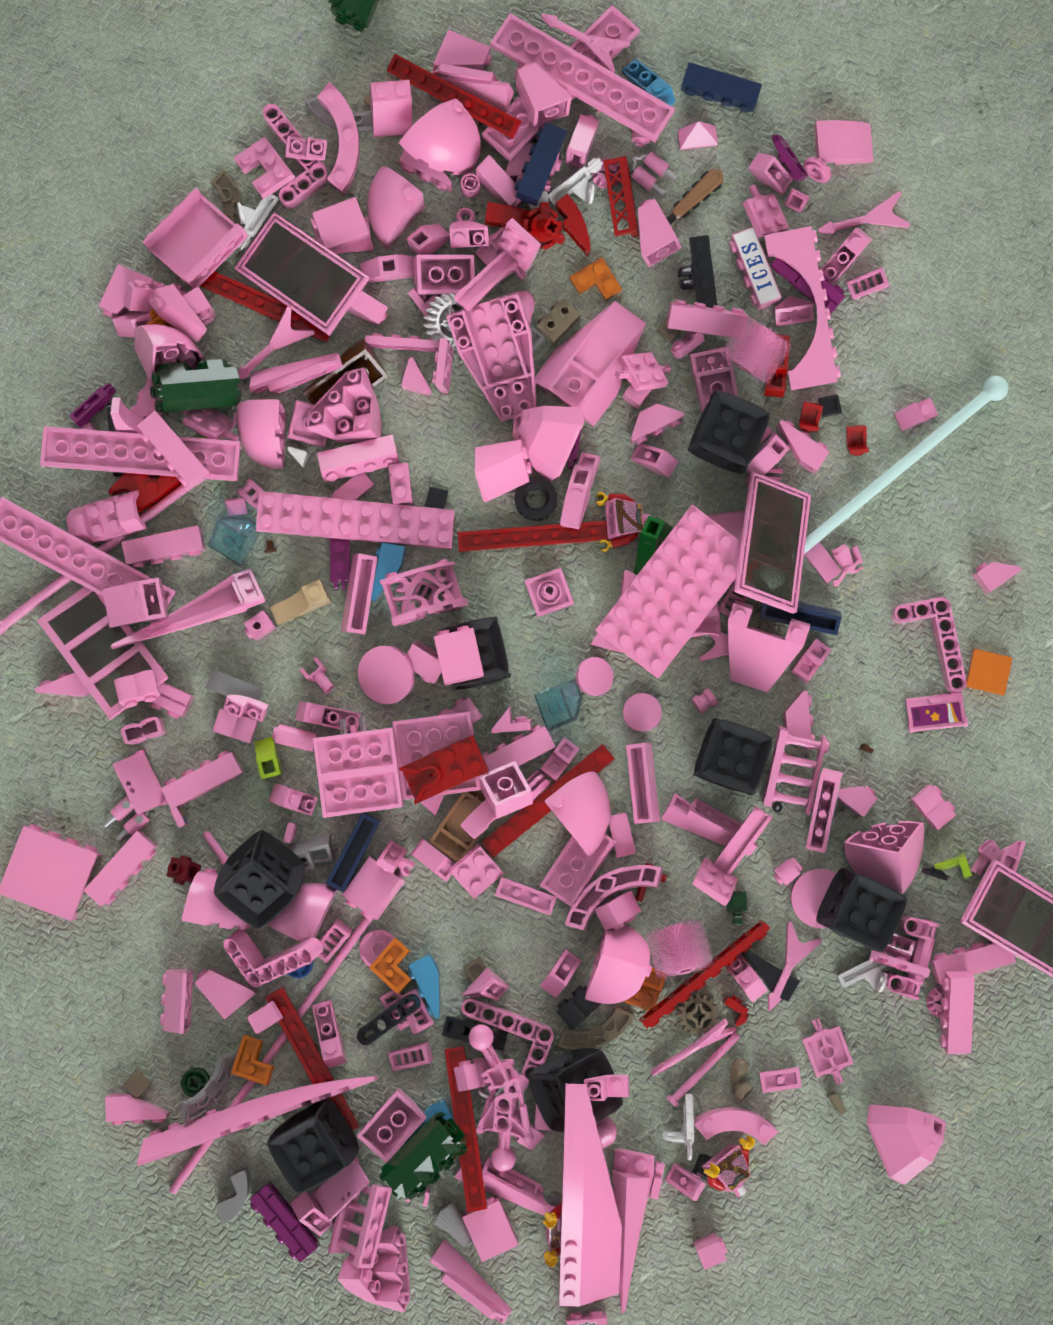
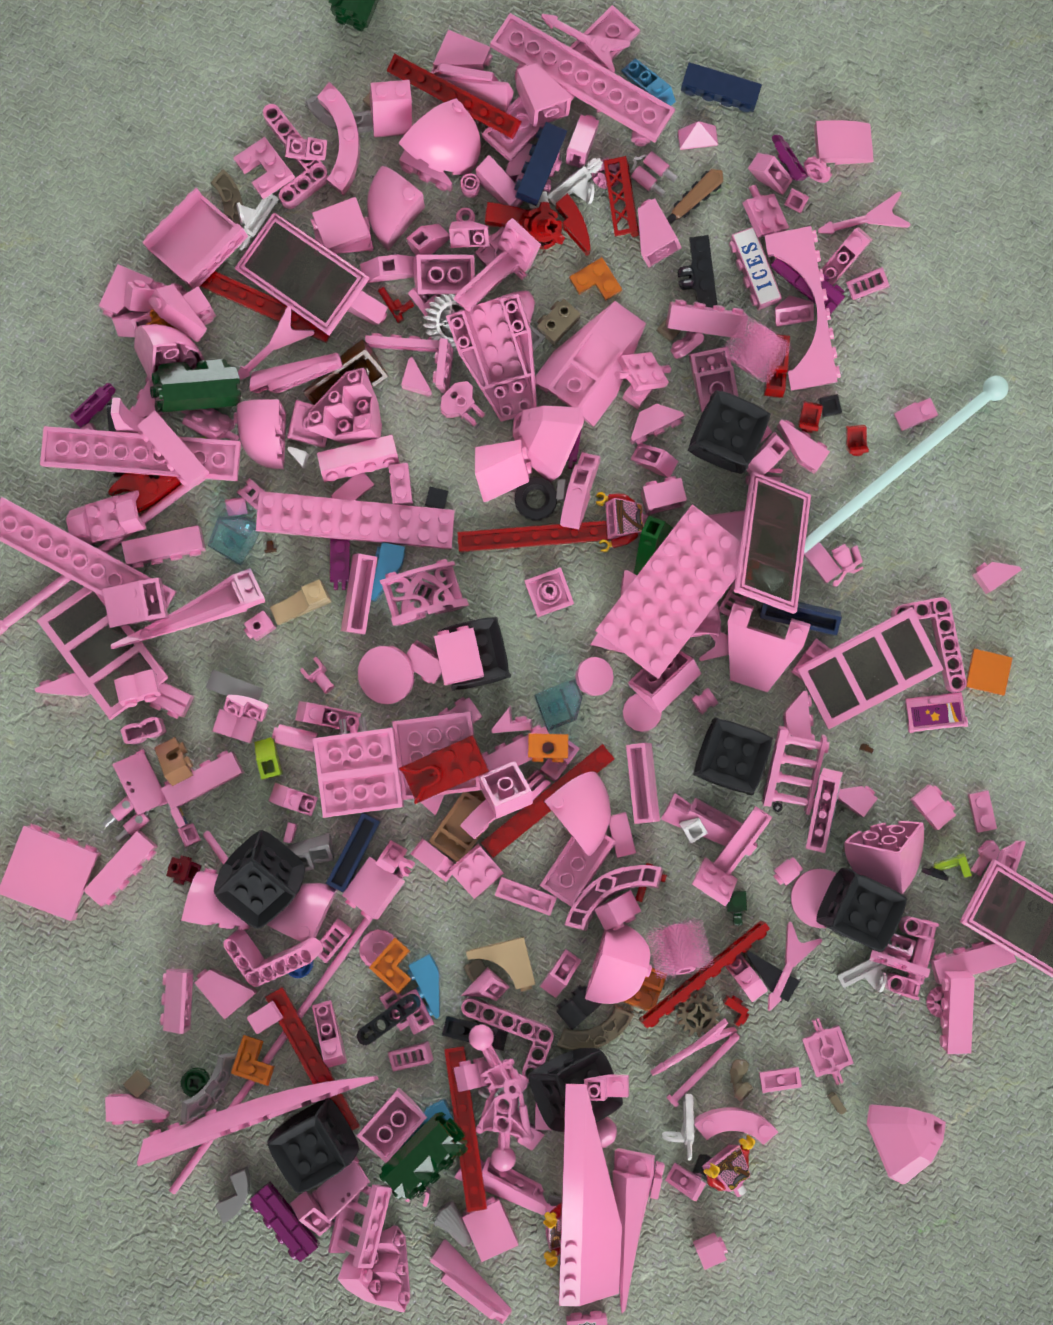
none -> medium nougat brick [154,737,193,786]
none -> bright pink slope [177,823,201,848]
none -> red hose [378,287,414,323]
none -> bright pink hinge [441,381,485,426]
none -> tan arch [466,936,535,991]
none -> orange brick [528,733,568,762]
none -> light grey tile [556,480,569,502]
none -> bright pink slope [628,651,701,713]
none -> bright pink brick [641,476,687,515]
none -> white slope [679,817,708,843]
none -> door [796,607,944,729]
none -> bright pink plate [968,790,997,833]

